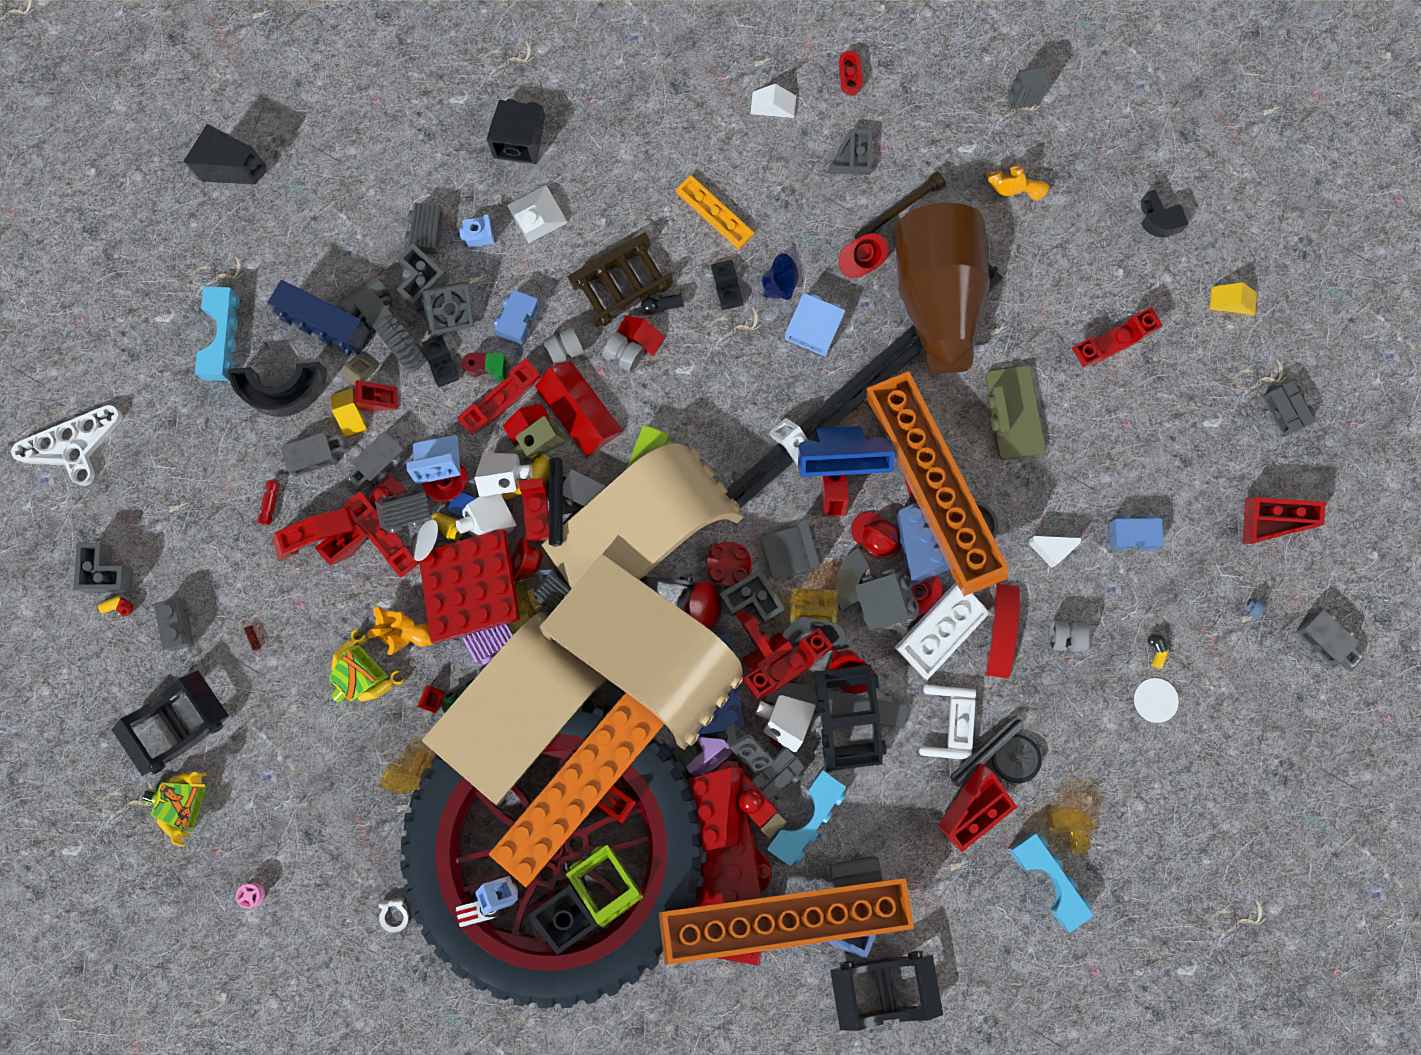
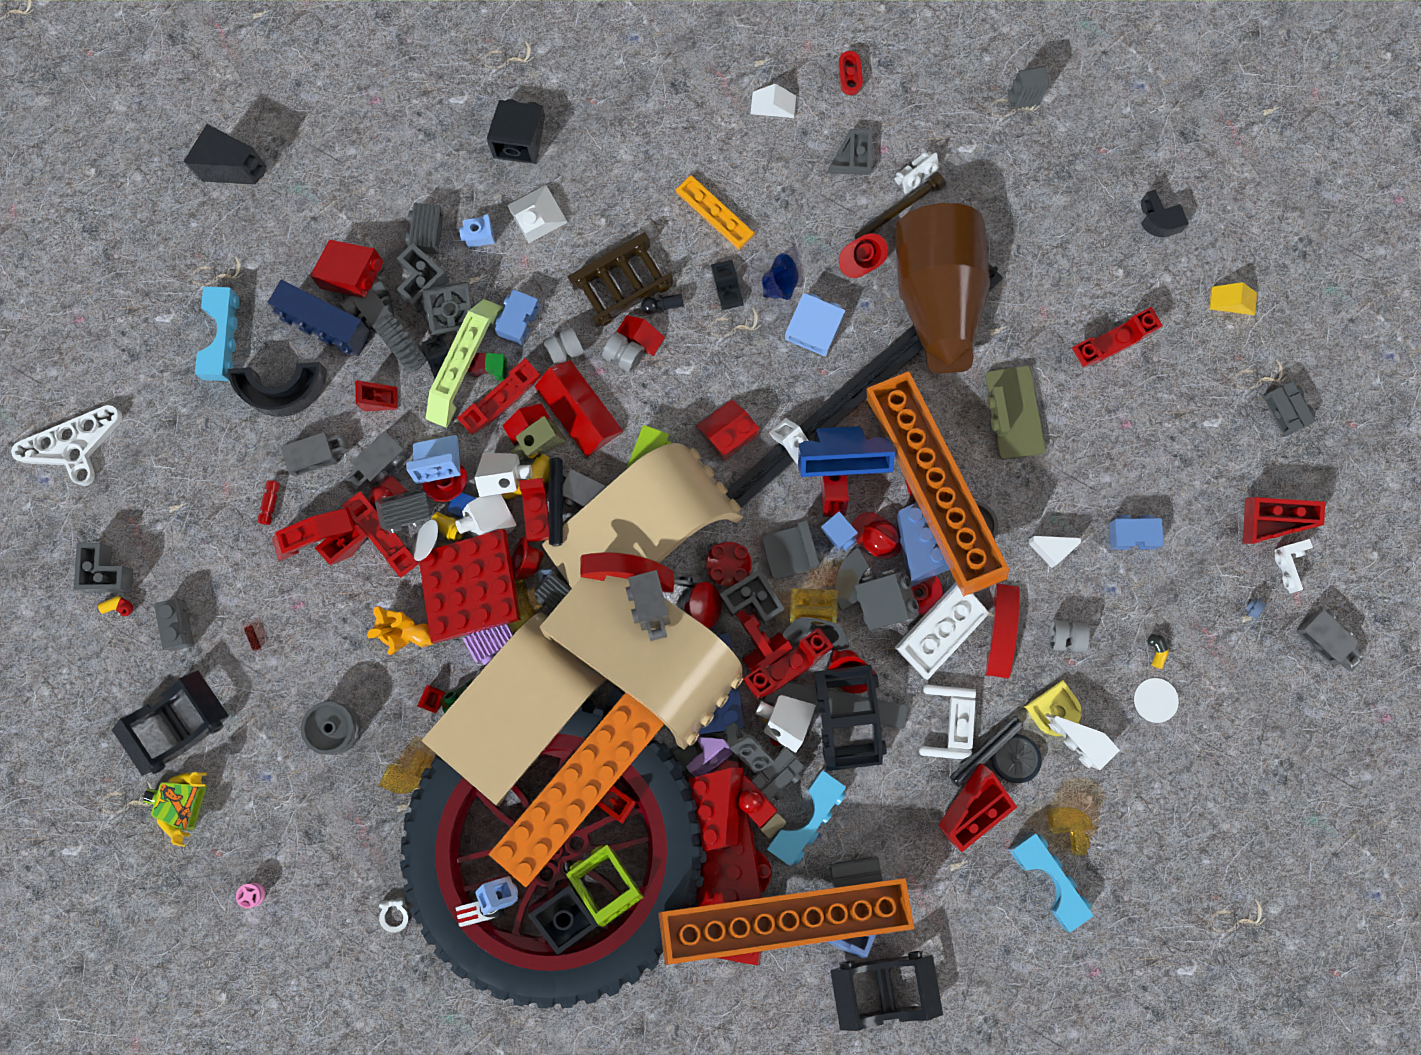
torso [329,629,405,703] -> none
yellow slope [331,388,367,437] -> none
dark tan slope [342,354,376,386] -> none
light orange animal [986,163,1050,201] -> none
none -> dark grey wheel [300,701,361,755]
none -> red brick [310,239,384,298]
none -> yellowish green slope [426,299,504,428]
none -> red slope [580,552,674,593]
none -> flat silver brick [625,570,670,641]
none -> red slope [696,399,760,462]
none -> medium blue brick [821,512,858,552]
none -> white hinge [894,151,939,194]
none -> light yellow tile [1024,680,1081,737]
none -> white slope [1045,713,1120,770]
none -> white bracket [1275,539,1313,594]

